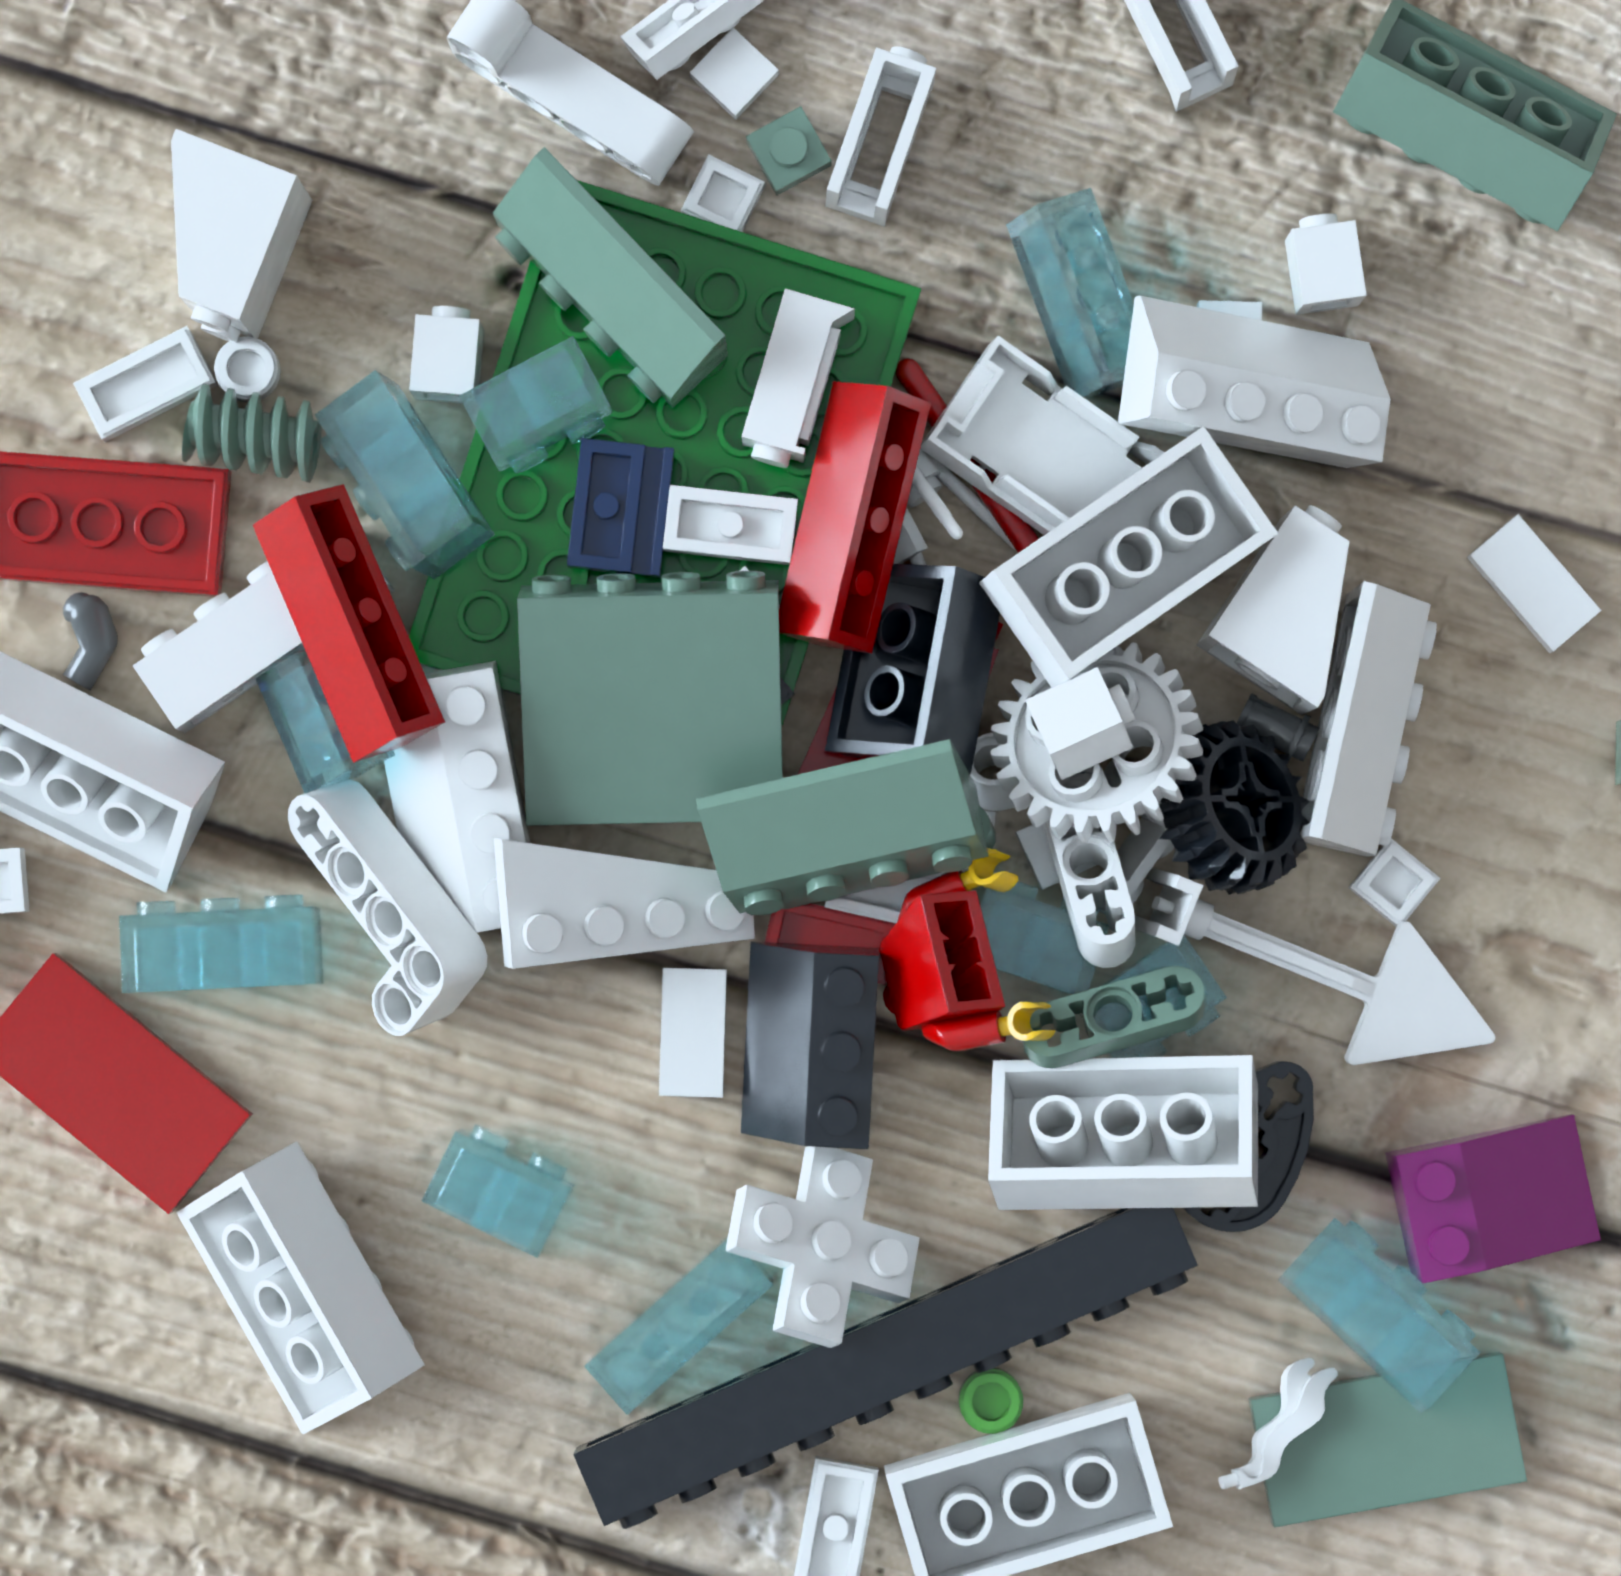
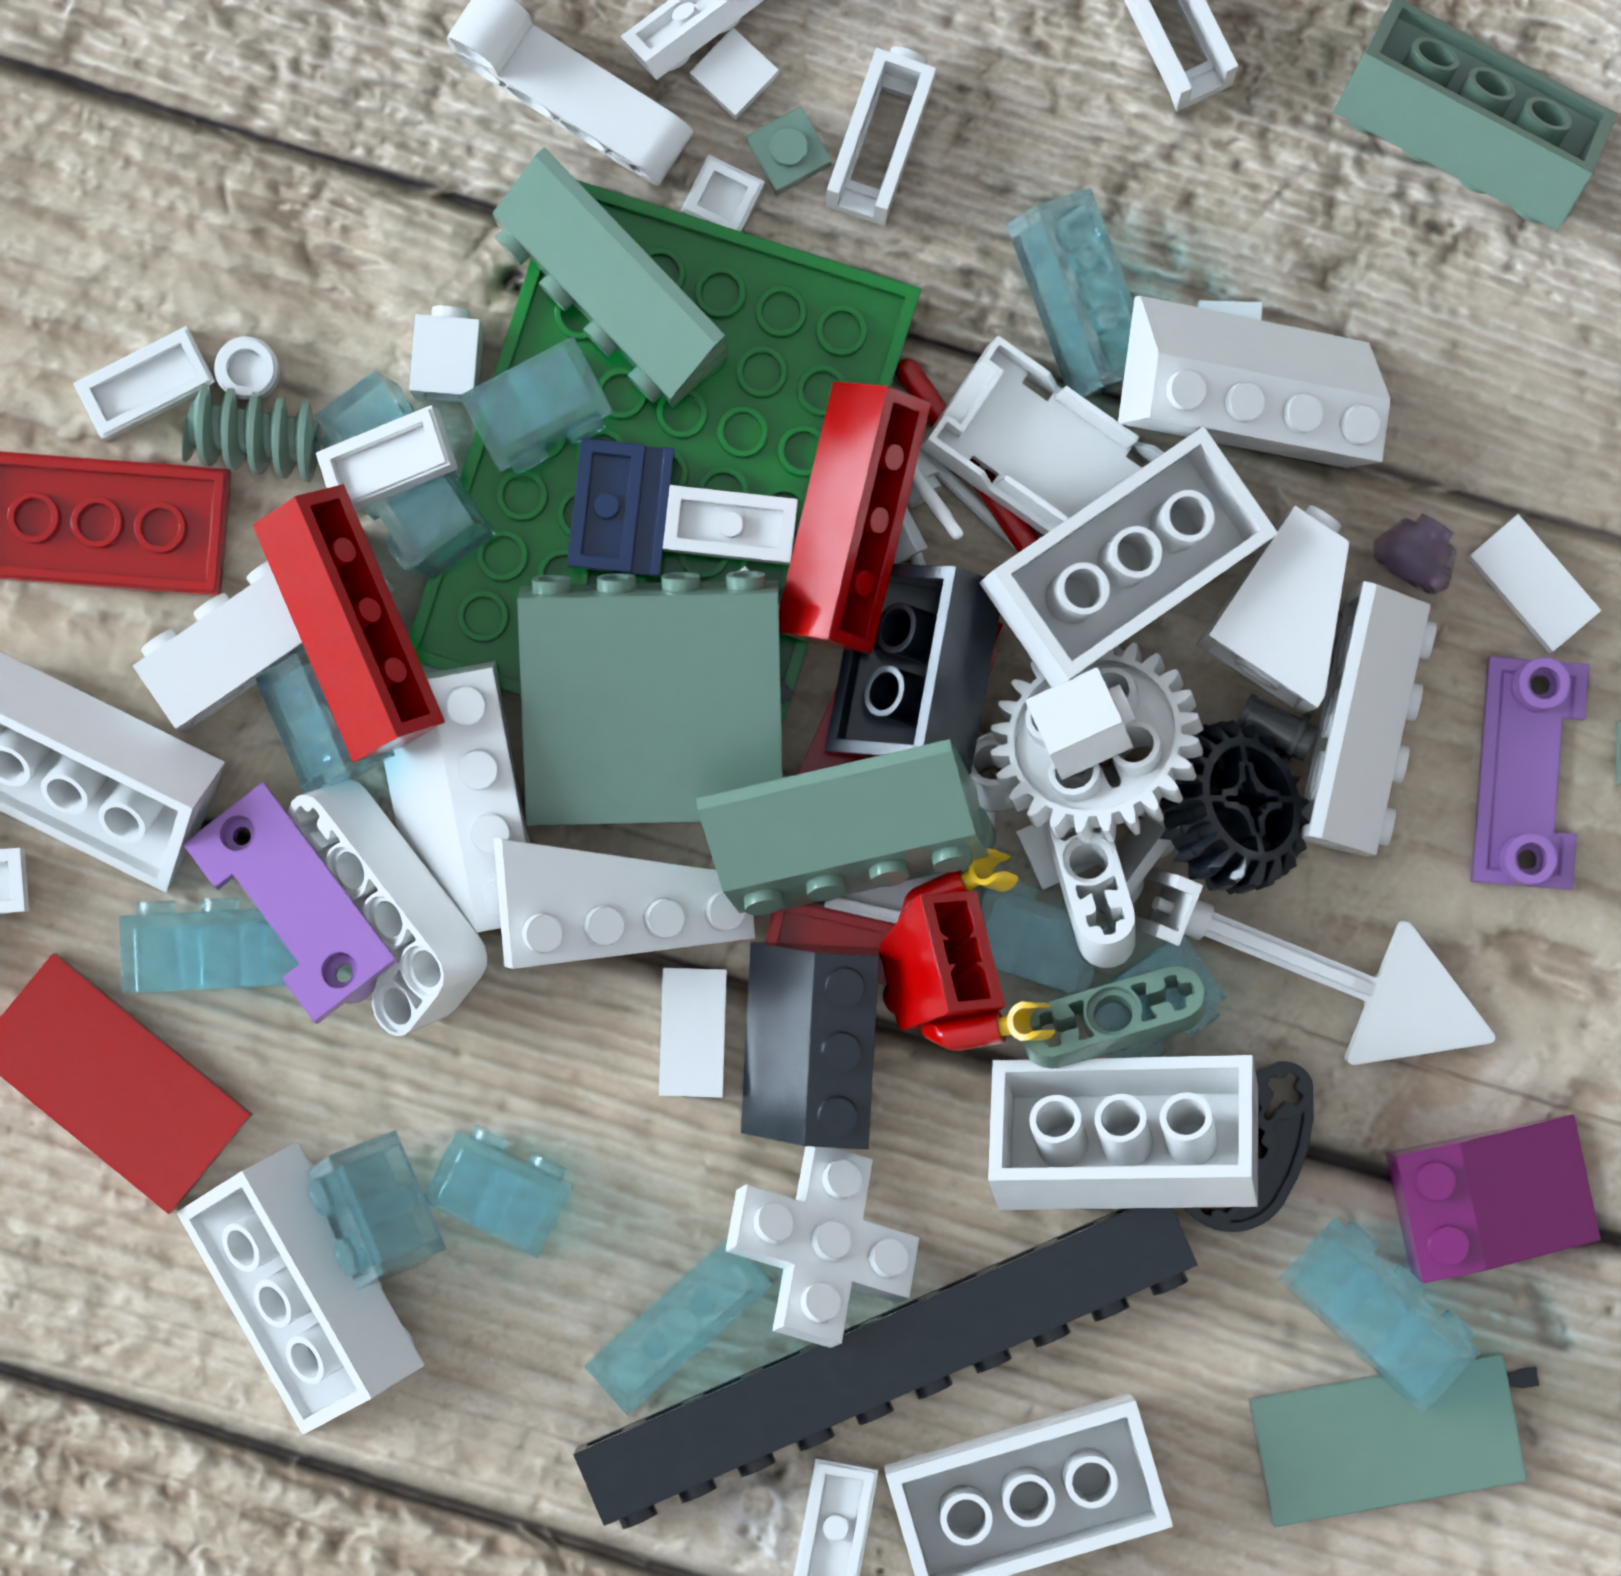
dark grey arm [63,592,118,691] -> none
white slope [171,129,313,343] -> none
white window [741,288,855,468] -> none
bright green tile [958,1368,1023,1434] -> none
white hair [1218,1358,1338,1490] -> none
white brick [1285,214,1367,315] -> none
white tile [1348,838,1440,926] -> none
none -> medium lavender brick [183,782,398,1024]
none -> clear light blue brick [308,1130,447,1290]
none -> white tile [316,405,458,511]
none -> clear purple cone [1373,513,1457,595]
none -> medium lavender brick [1471,656,1590,890]
none -> black piece [1507,1366,1539,1388]

